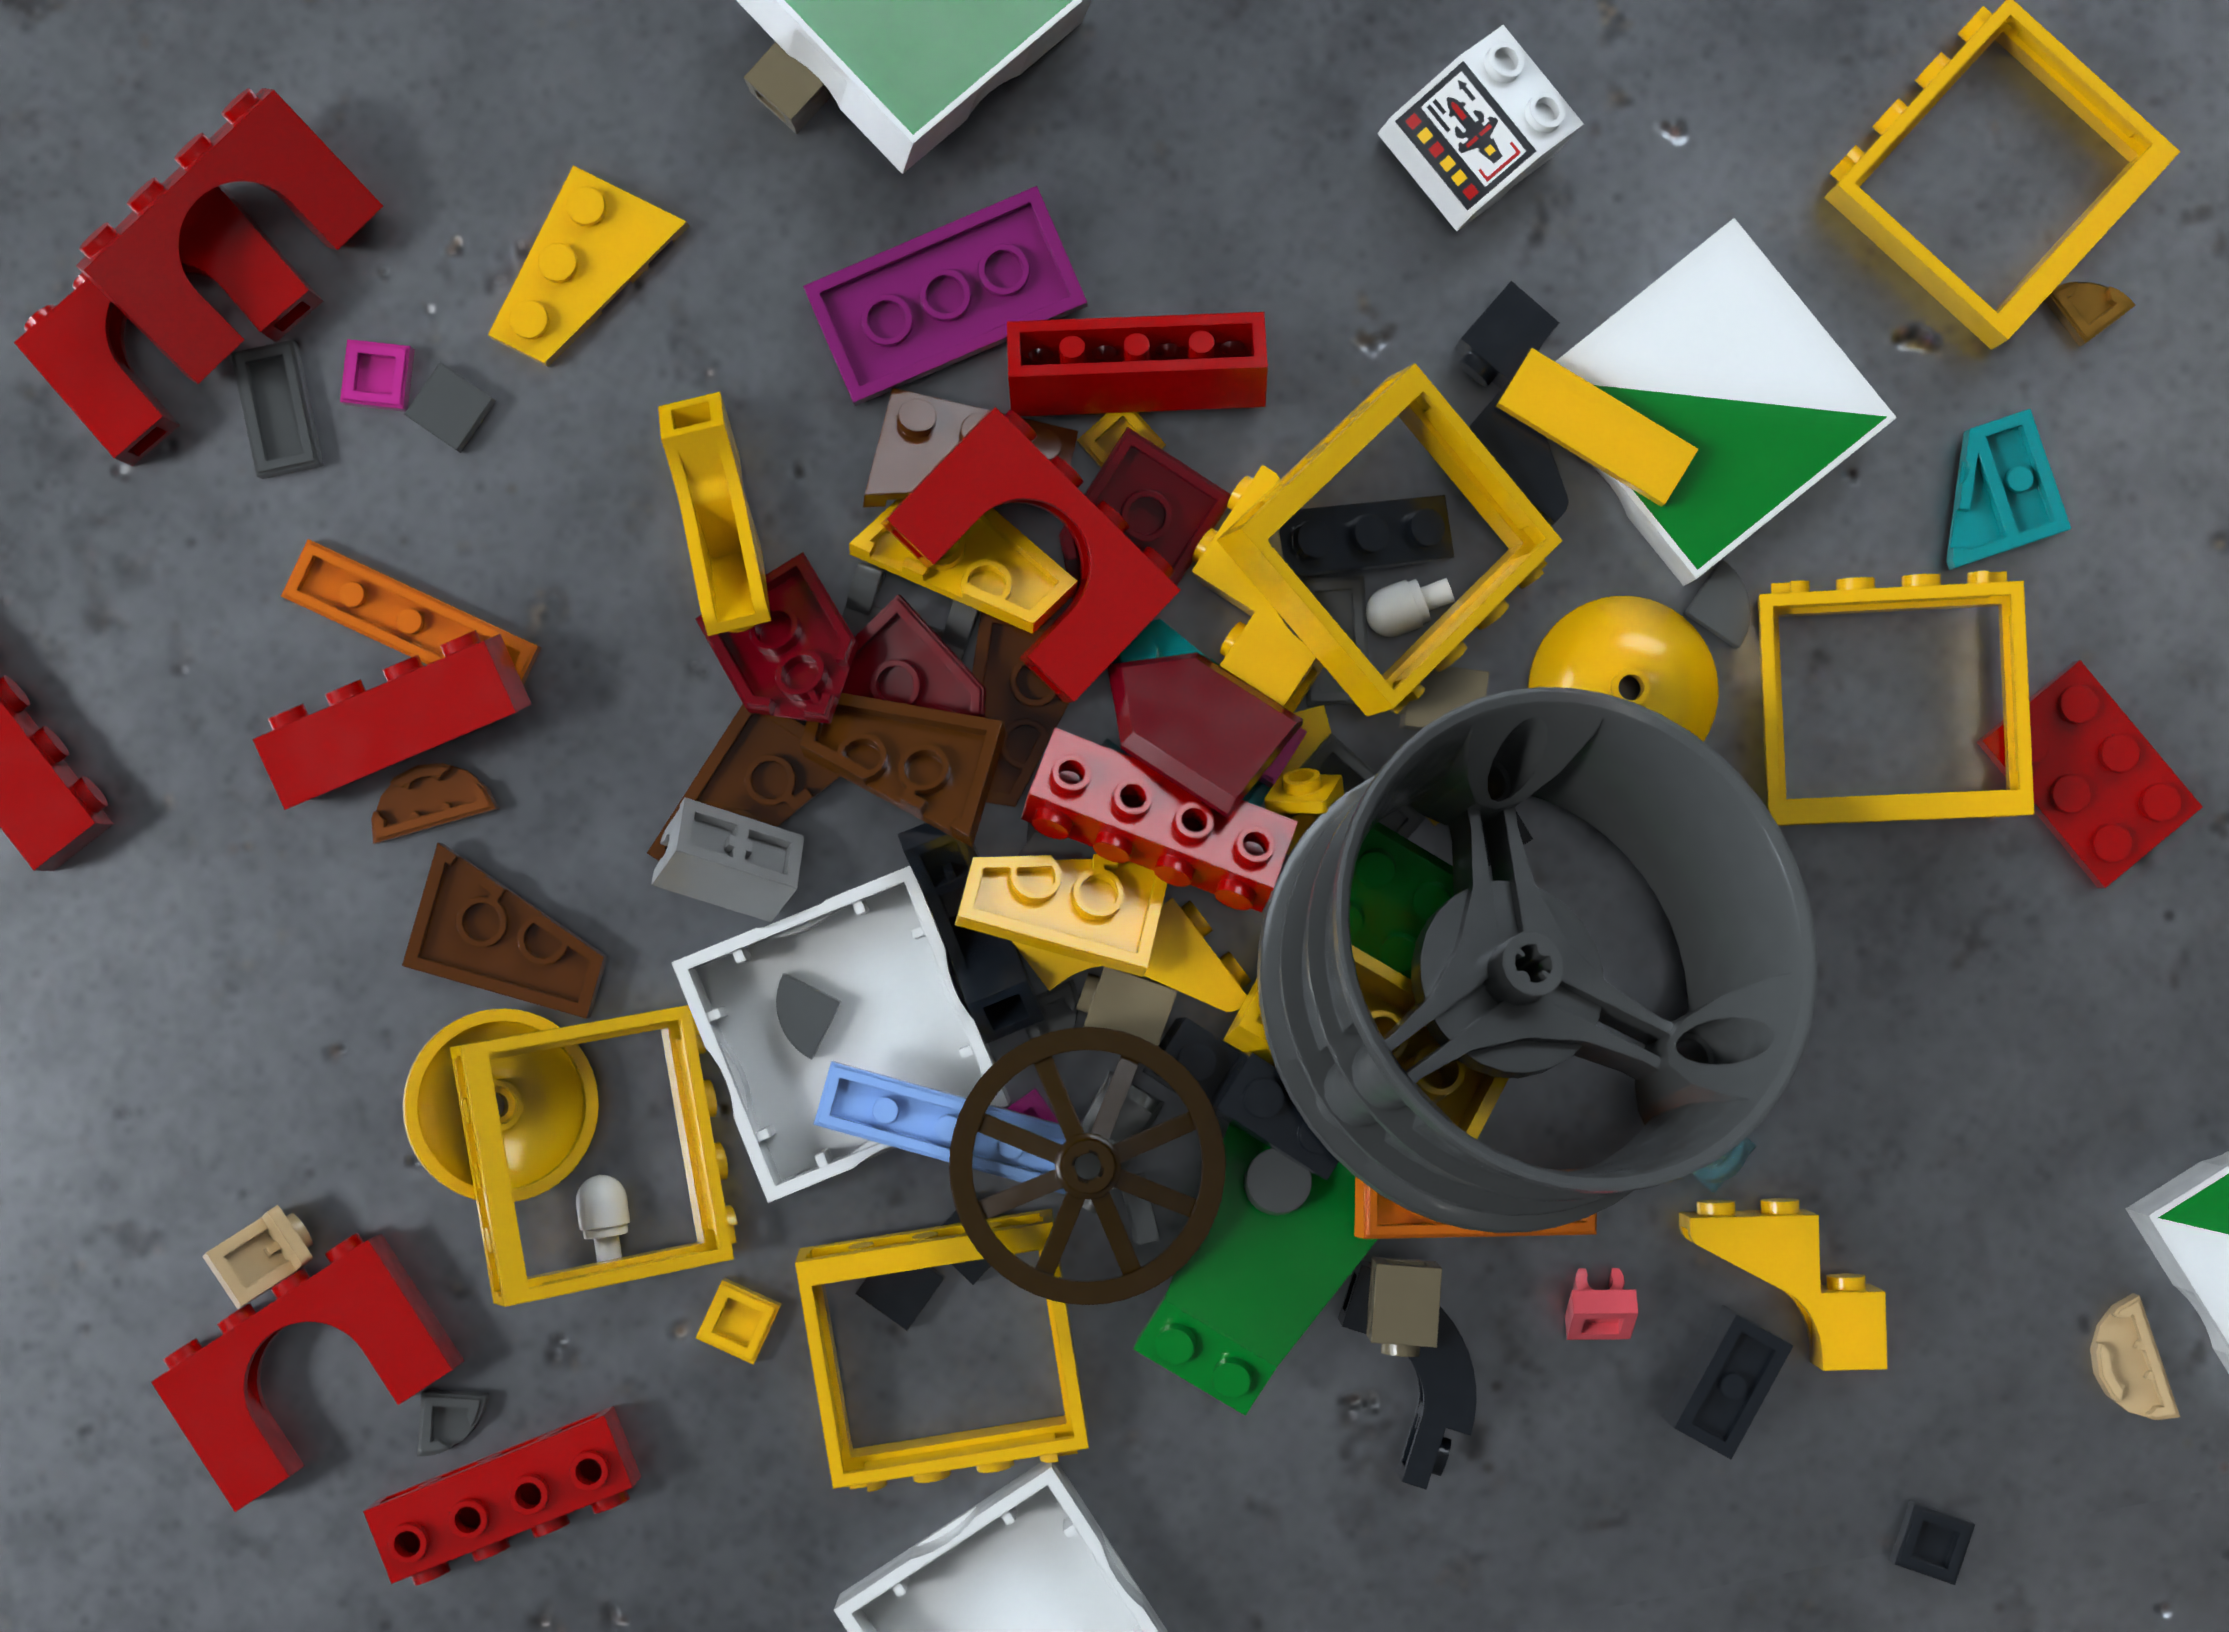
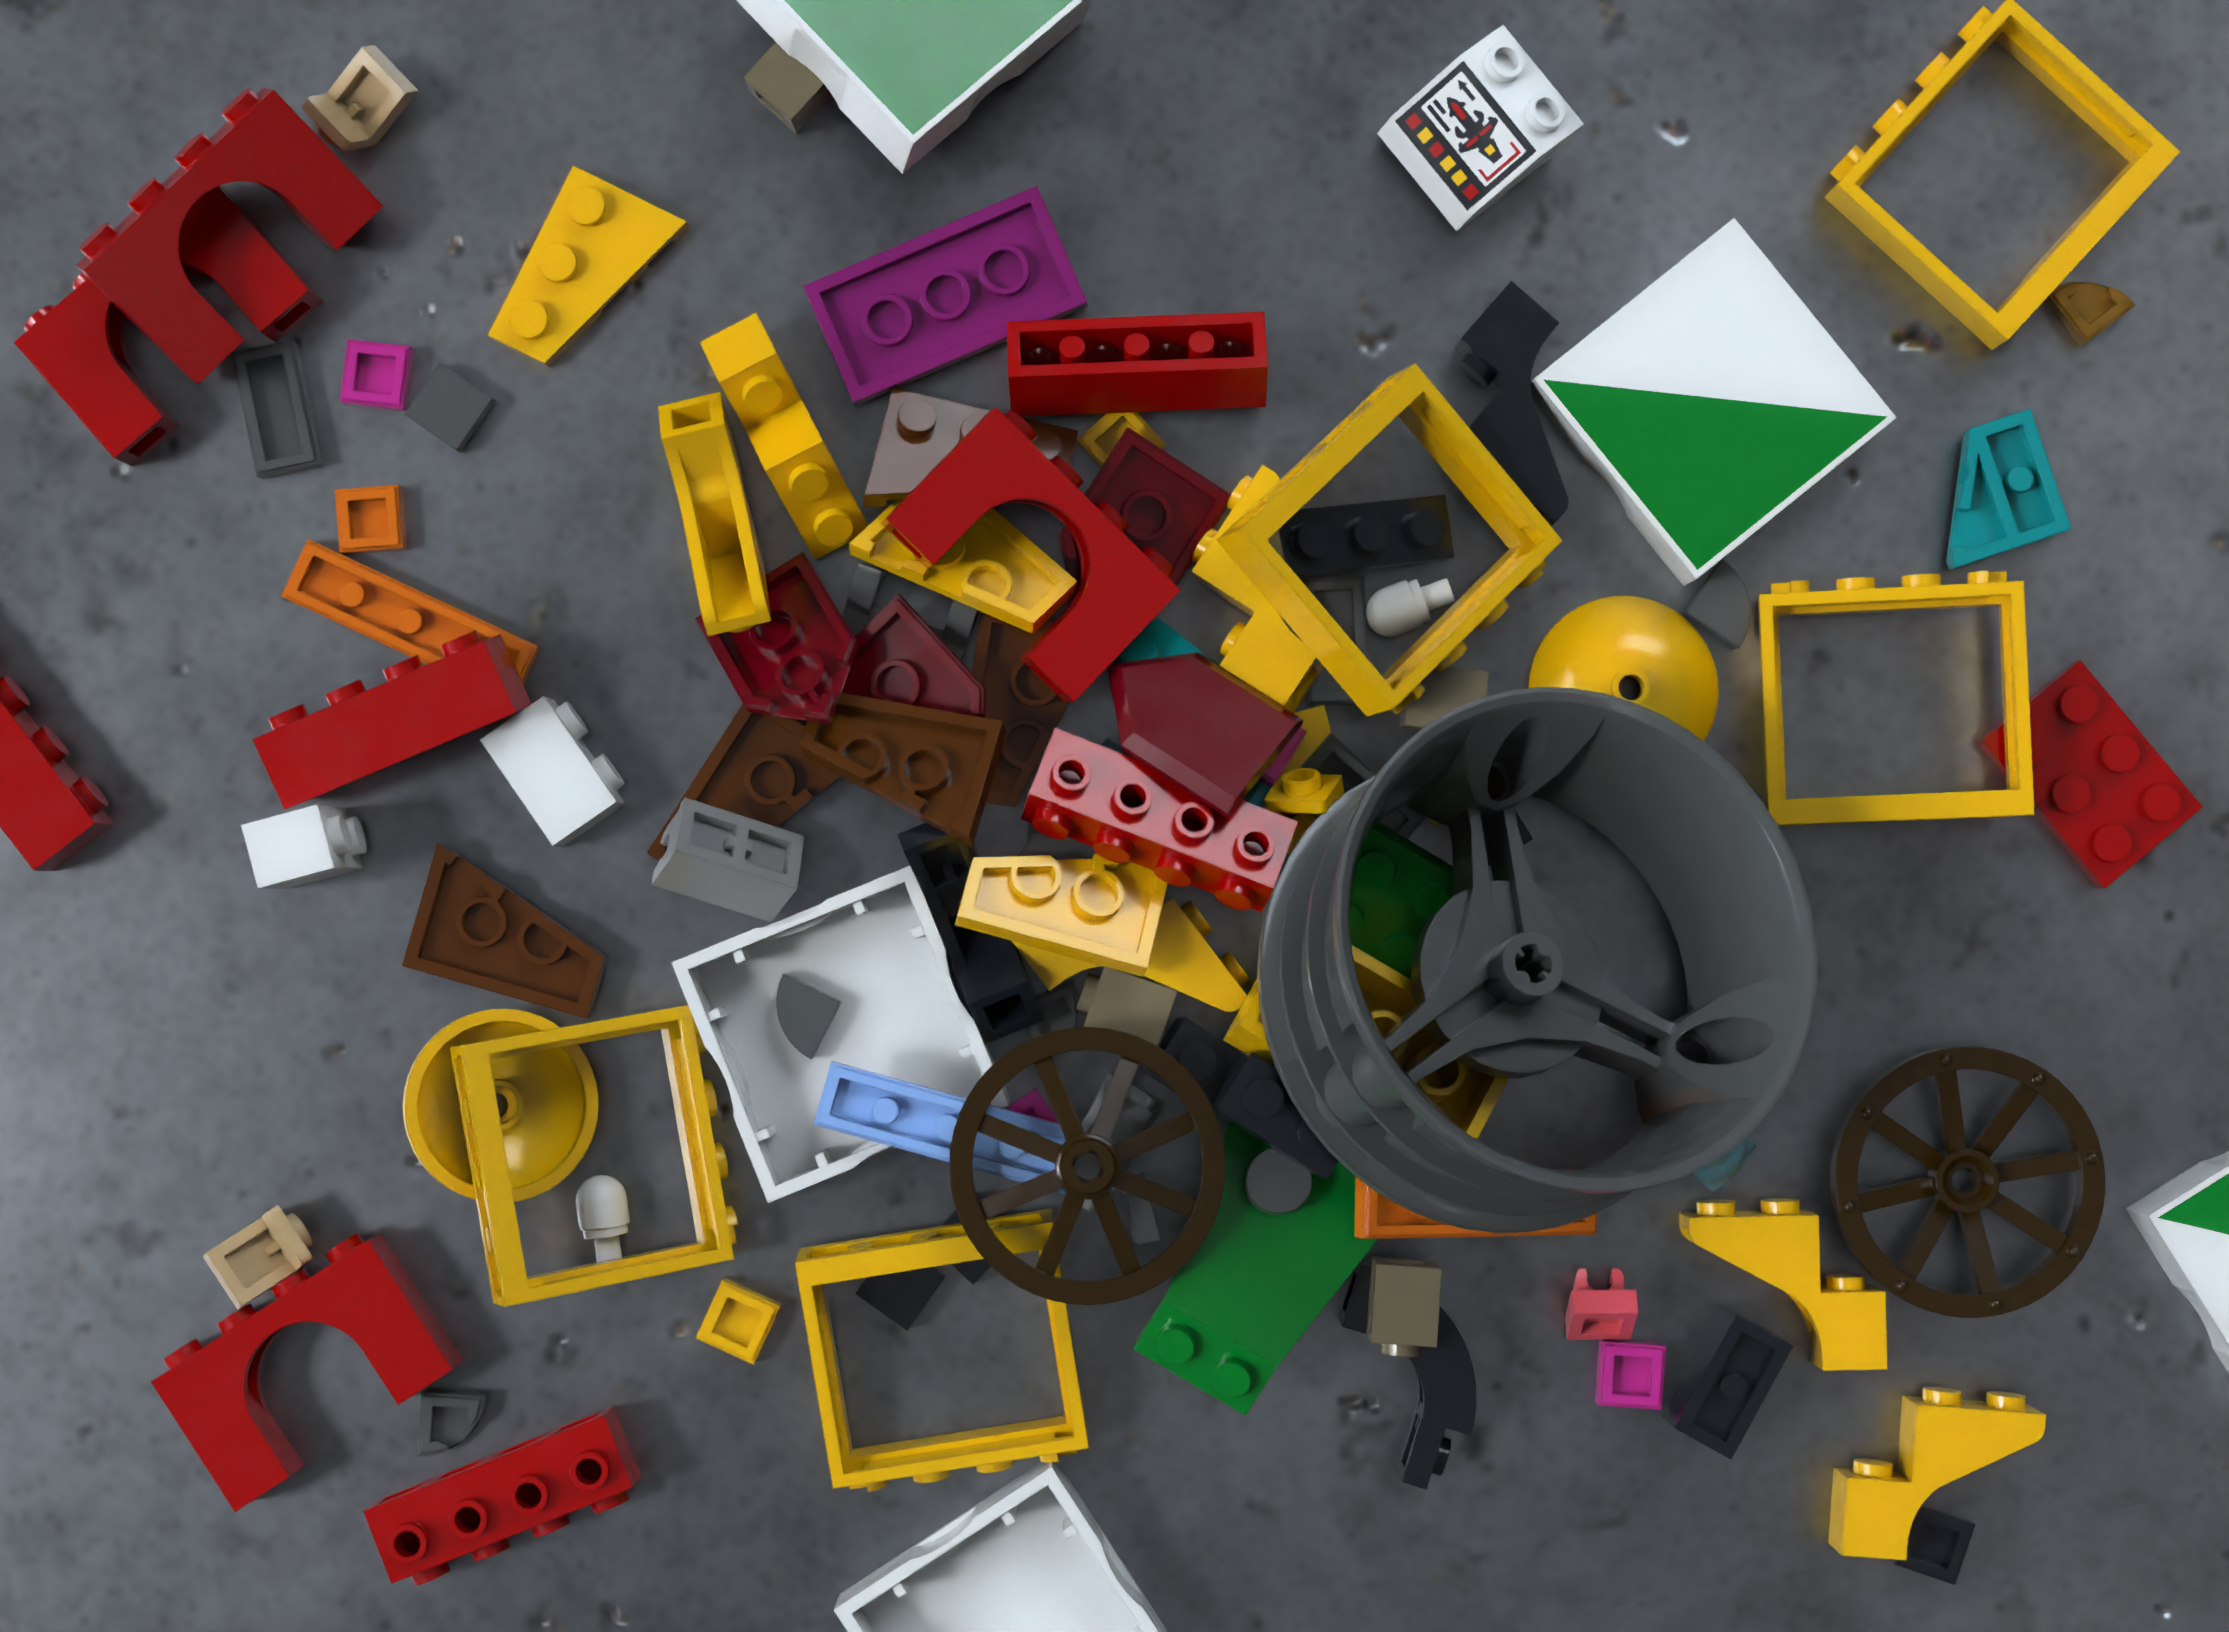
dark orange tile [371,763,499,844] -> none
yellow tile [1496,348,1698,507] -> none
tan tile [2090,1293,2180,1420] -> none
none -> white brick [241,804,367,889]
none -> tan bracket [301,45,418,151]
none -> orange tile [335,485,407,555]
none -> white brick [480,696,626,847]
none -> yellow arch [700,313,868,560]
none -> dark pink tile [1595,1340,1666,1410]
none -> yellow arch [1828,1387,2046,1561]
none -> dark brown wheel [1830,1046,2105,1318]

